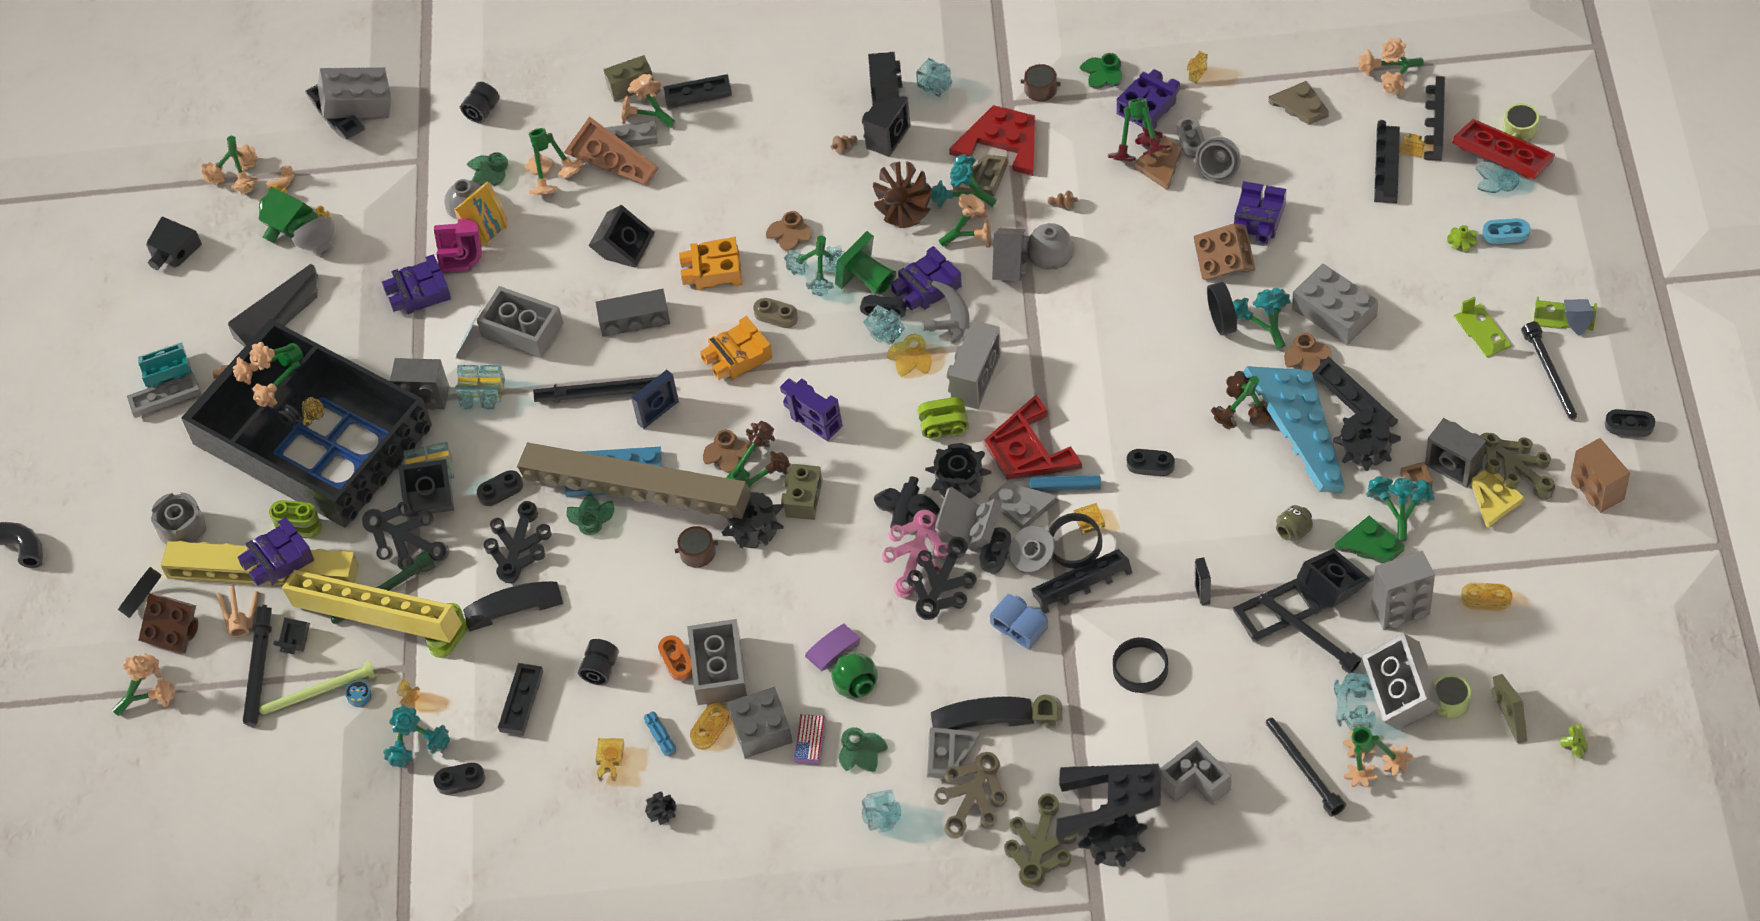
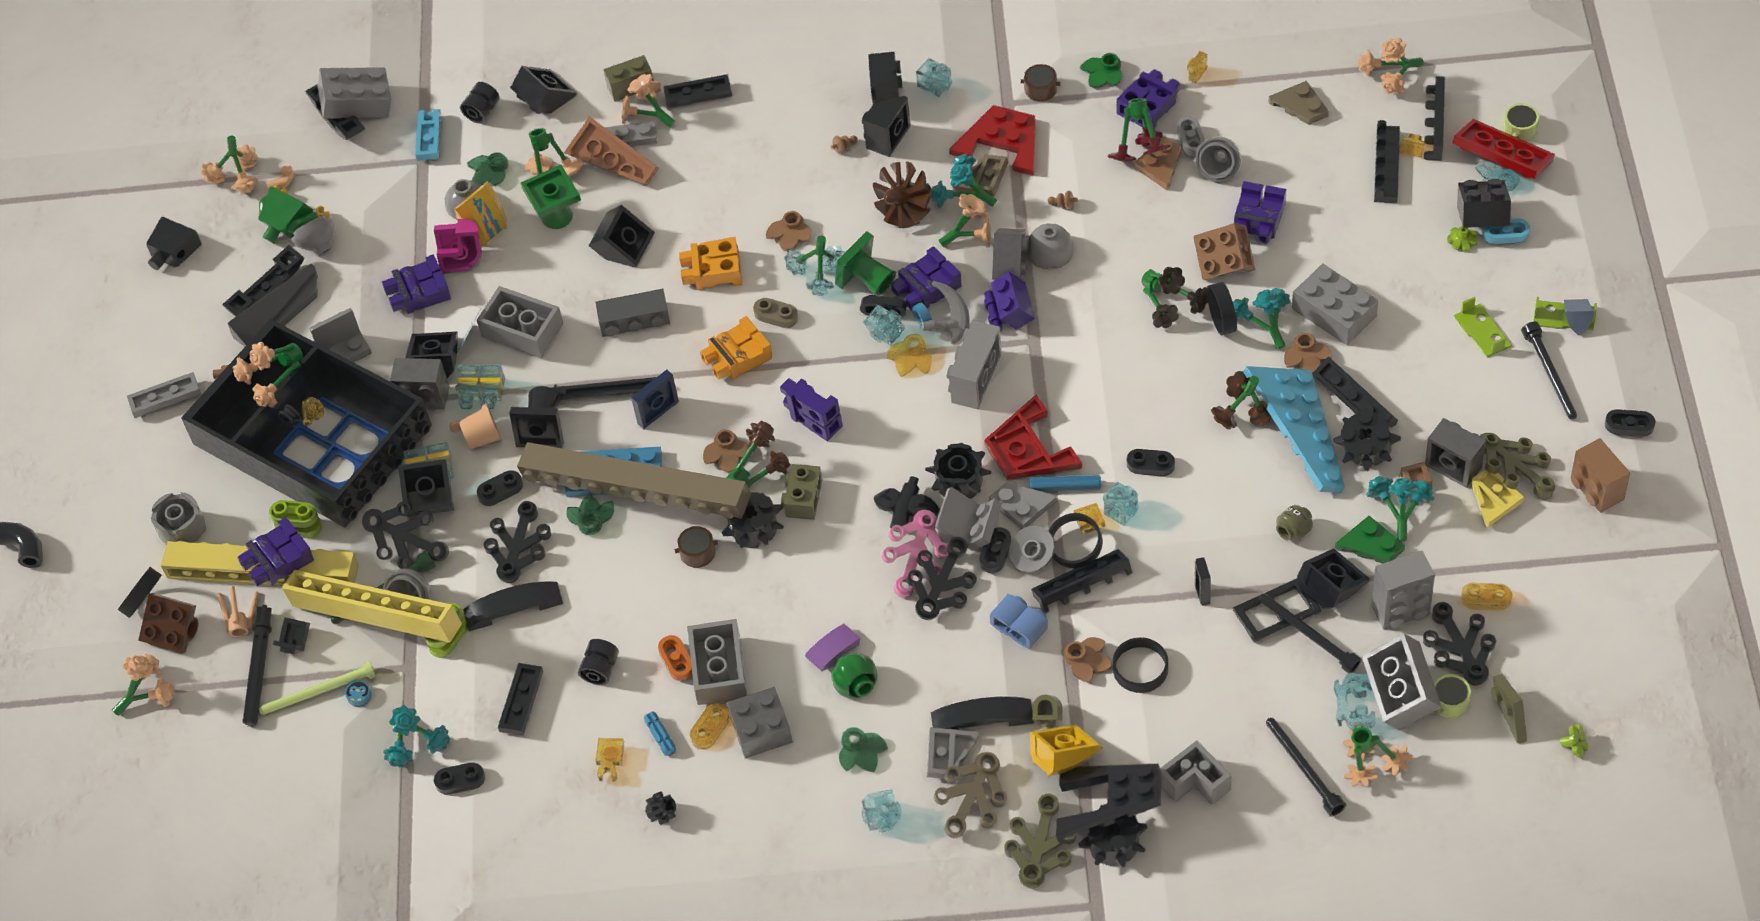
teal brick [138,342,192,388] -> none
clear yellow plate [397,680,421,706] -> none
tile [794,714,826,764] -> none
lime brick [917,397,969,439] -> none
none -> black slope [222,245,305,317]
none -> light grey bracket [309,308,372,362]
none -> light grey piece [383,568,431,600]
none -> black slope [405,331,458,378]
none -> medium azure plate [416,109,442,161]
none -> light nougat hat [449,403,501,449]
none -> black plant [509,386,564,448]
none -> black slope [510,66,577,114]
none -> green plant [520,165,581,229]
none -> dark azure tile [912,302,932,326]
none -> dark purple brick [984,272,1035,331]
none -> yellow slope [1030,724,1103,777]
none -> medium nougat plate [1063,637,1112,682]
none -> clear light blue brick [1103,482,1139,526]
none -> dark brown plant [1141,267,1208,328]
none -> black plant [1423,602,1496,685]
none -> black brick [1457,179,1511,228]

